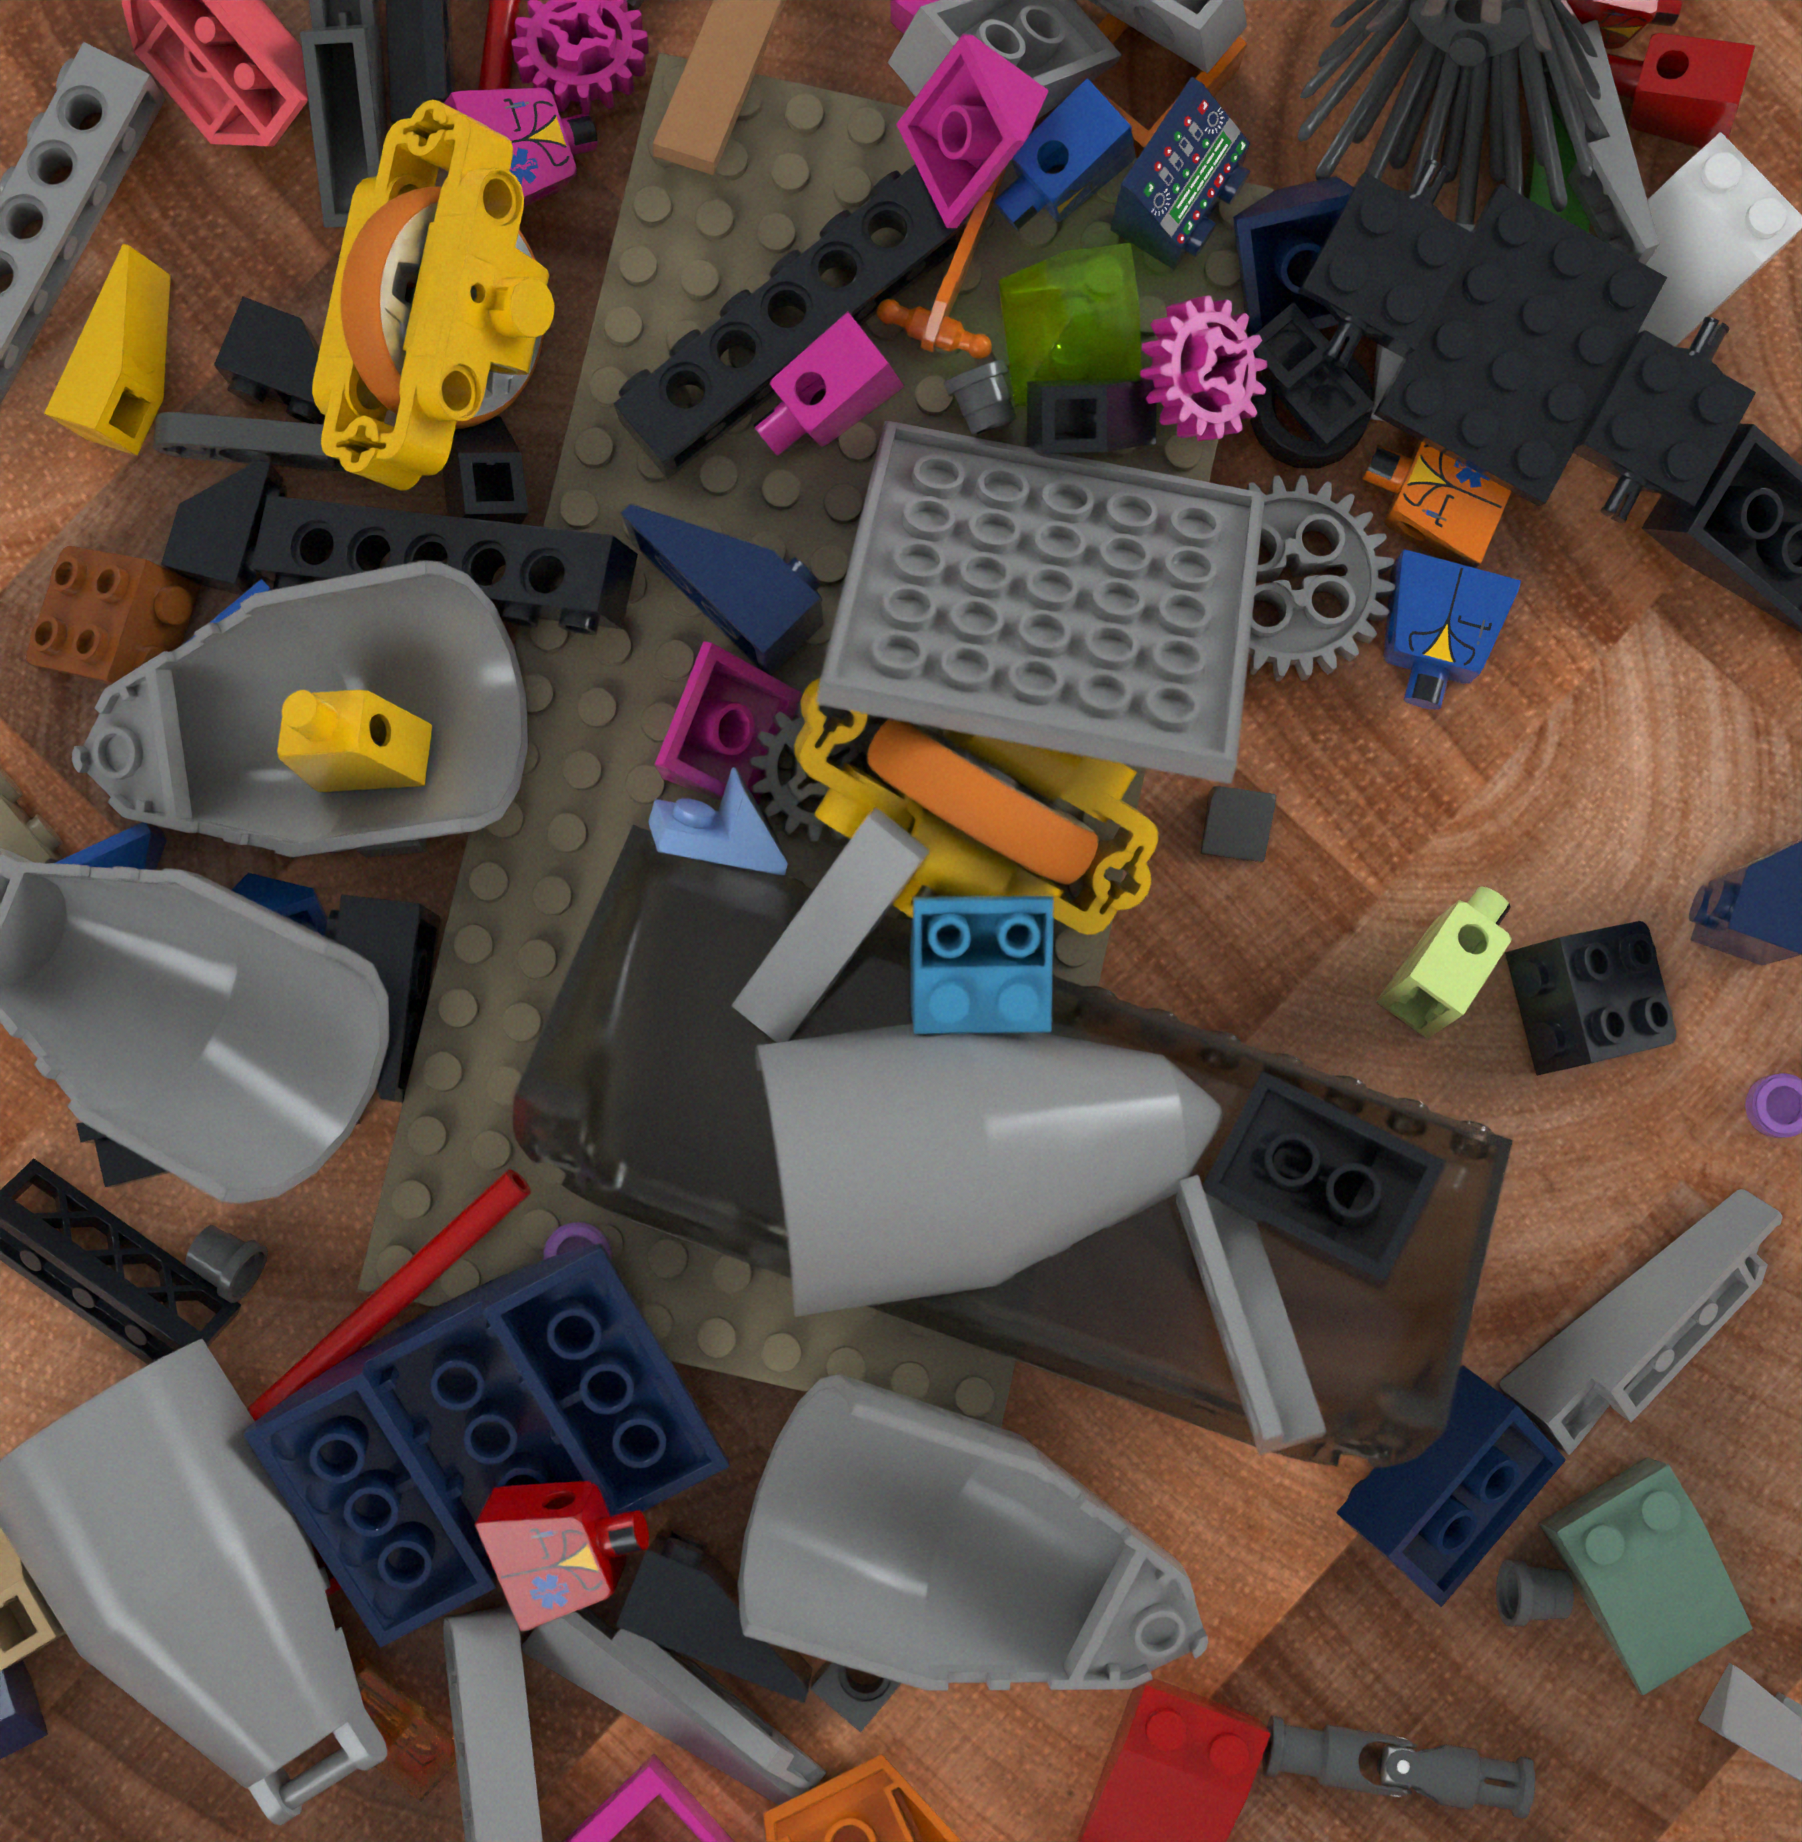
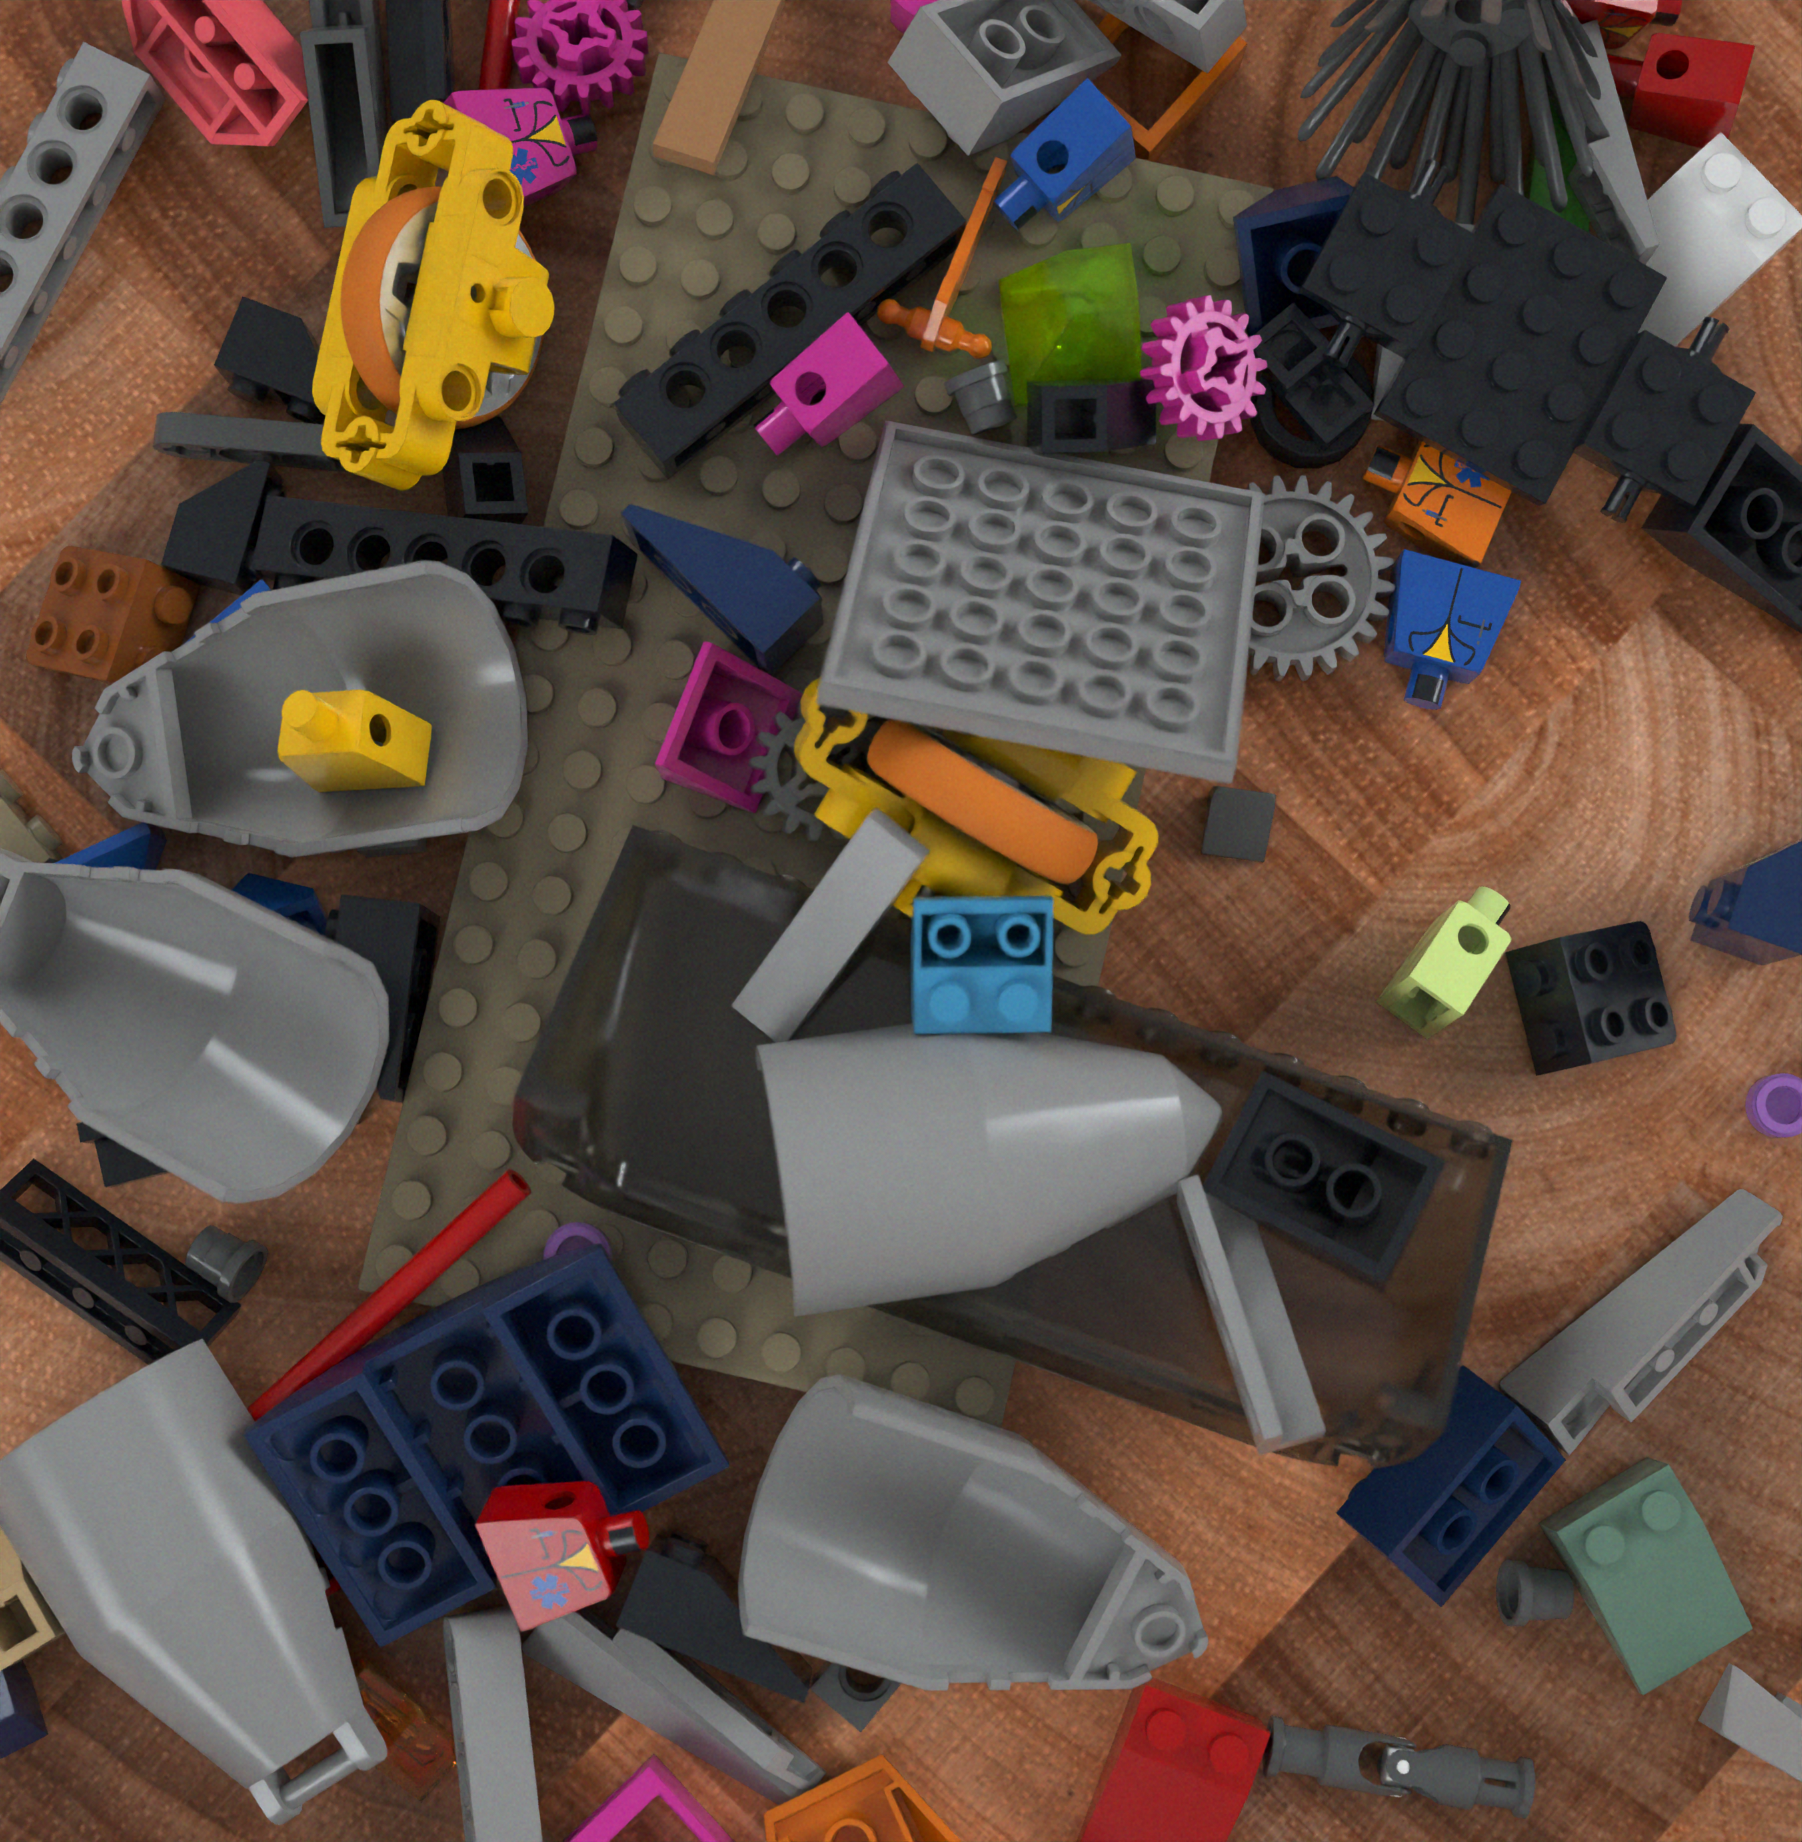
yellow slope [44,244,171,456] -> none
light blue slope [648,767,788,876] -> none
dark pink slope [896,34,1049,228] -> none
dark blue slope [1110,77,1250,270] -> none

